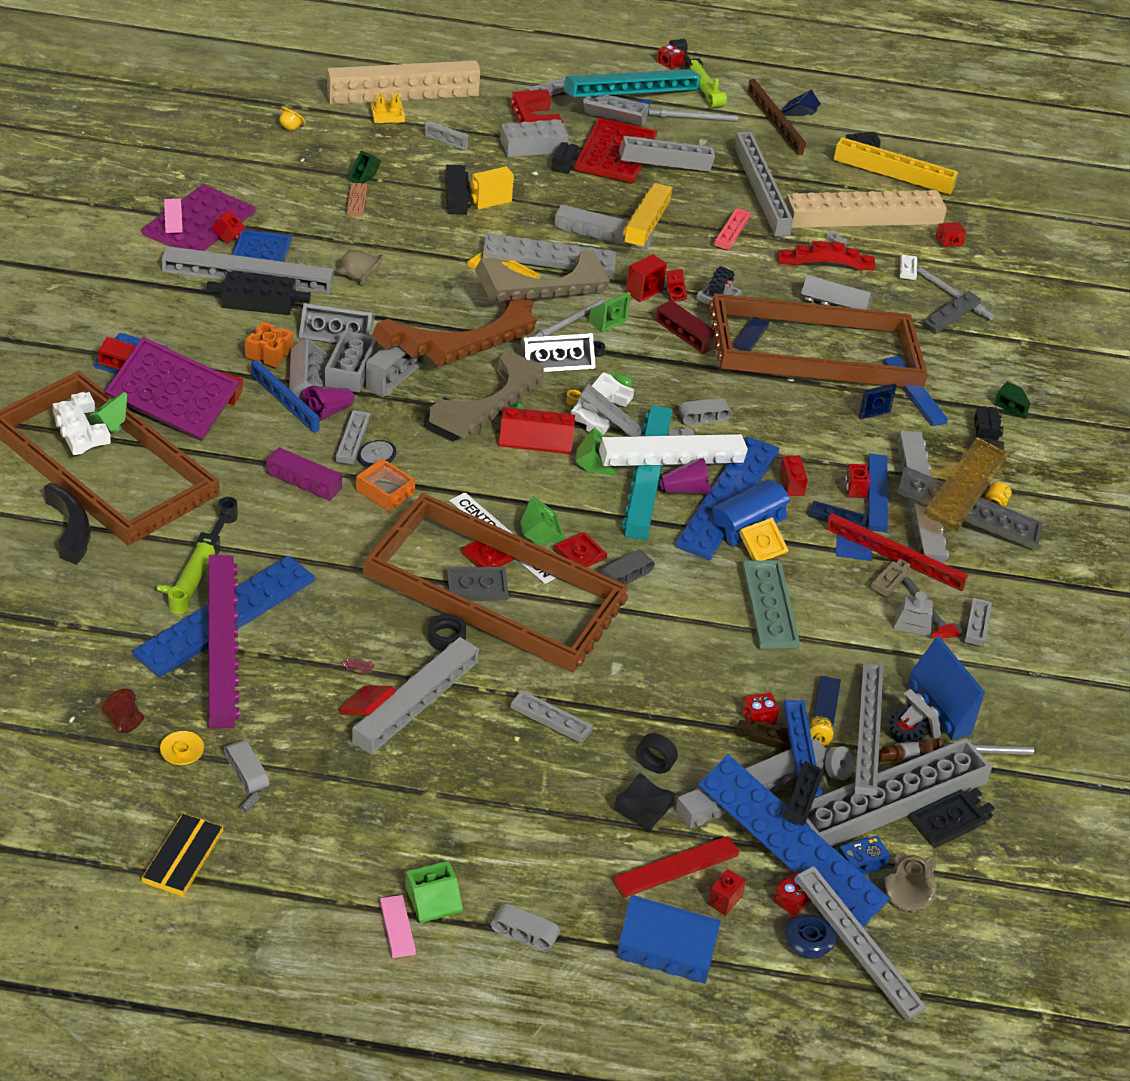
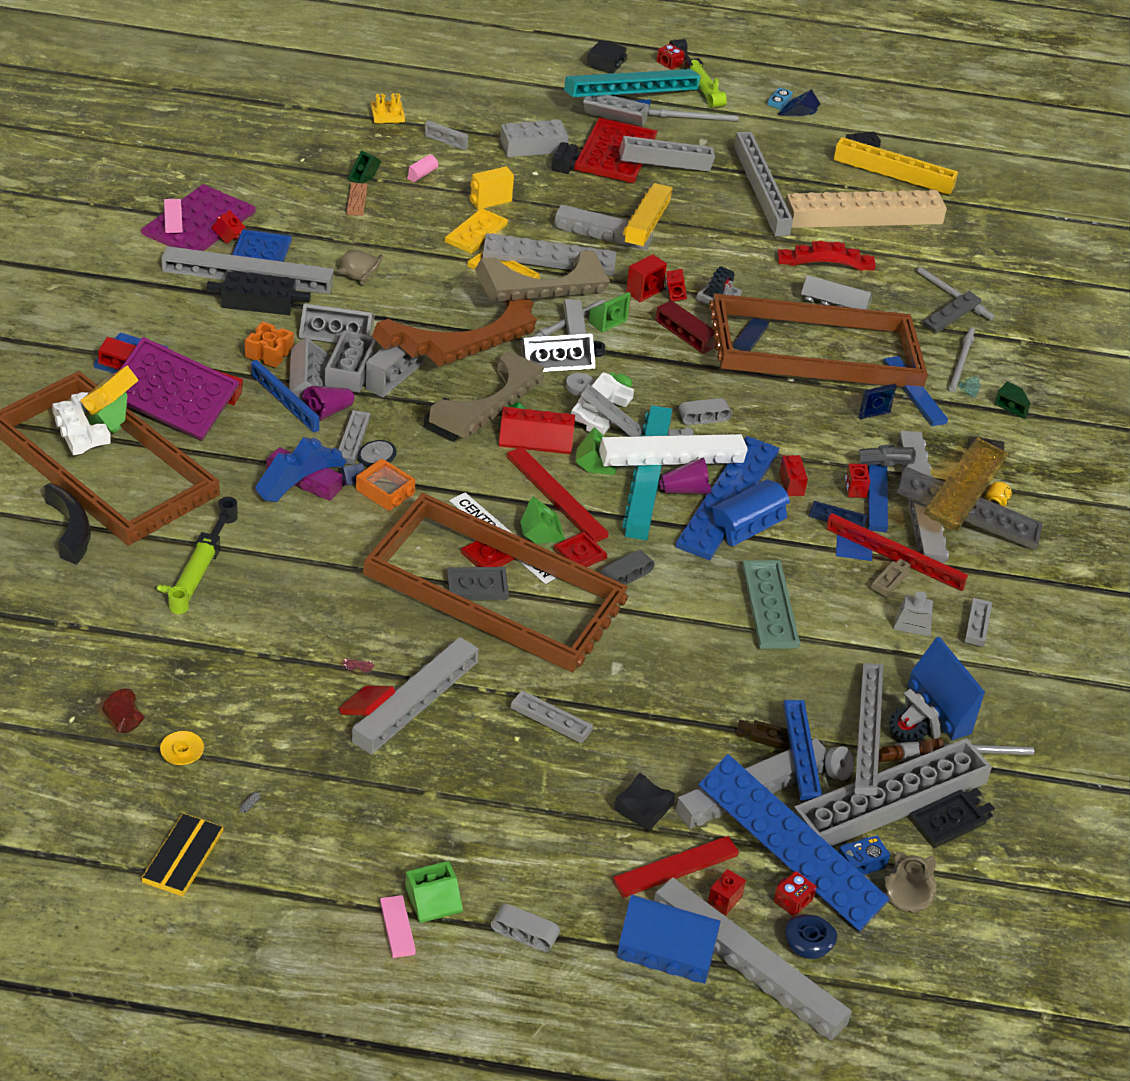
blue plate [133,556,315,678] -> none
magenta brick [208,555,239,728] -> none
light grey beam [224,739,269,794] -> none
yellow hat [279,106,306,131] -> none
tan brick [327,60,480,104] -> none
black tyre [428,614,467,651] -> none
black brick [445,165,471,215] -> none
red arch [510,89,563,124] -> none
light grey plate [527,78,565,96] -> none
yellow bush [566,390,582,406] -> none
black tyre [635,733,678,774] -> none
coral plate [714,208,751,250] -> none
yellow plate [739,517,789,560] -> none
red head [742,692,779,725] -> none
reddish brown plate [747,79,806,155] -> none
black plate [783,760,824,826] -> none
light grey plate [795,866,926,1021] -> none
yellow head [808,716,834,746] -> none
dark blue tile [814,675,841,726] -> none
light grey piece [826,231,848,246] -> none
white plate [900,255,917,280] -> none
piece [903,577,965,638] -> none
red head [936,222,966,247] -> none
black brick [974,406,1003,443] -> none
none -> yellow brick [80,365,139,415]
none -> blue arch [255,437,347,502]
none -> dark blue bracket [338,463,364,487]
none -> bright pink brick [408,154,438,182]
none -> yellow tile [445,208,508,254]
none -> red tile [507,447,609,542]
none -> light grey tile [563,299,586,335]
none -> light grey piece [566,373,594,396]
none -> black brick [587,40,628,73]
none -> light grey brick [654,878,852,1041]
none -> dark azure tile [767,87,793,109]
none -> dark grey piece [859,444,916,466]
none -> light grey bar [949,328,975,392]
none -> clear light blue piece [959,376,981,398]

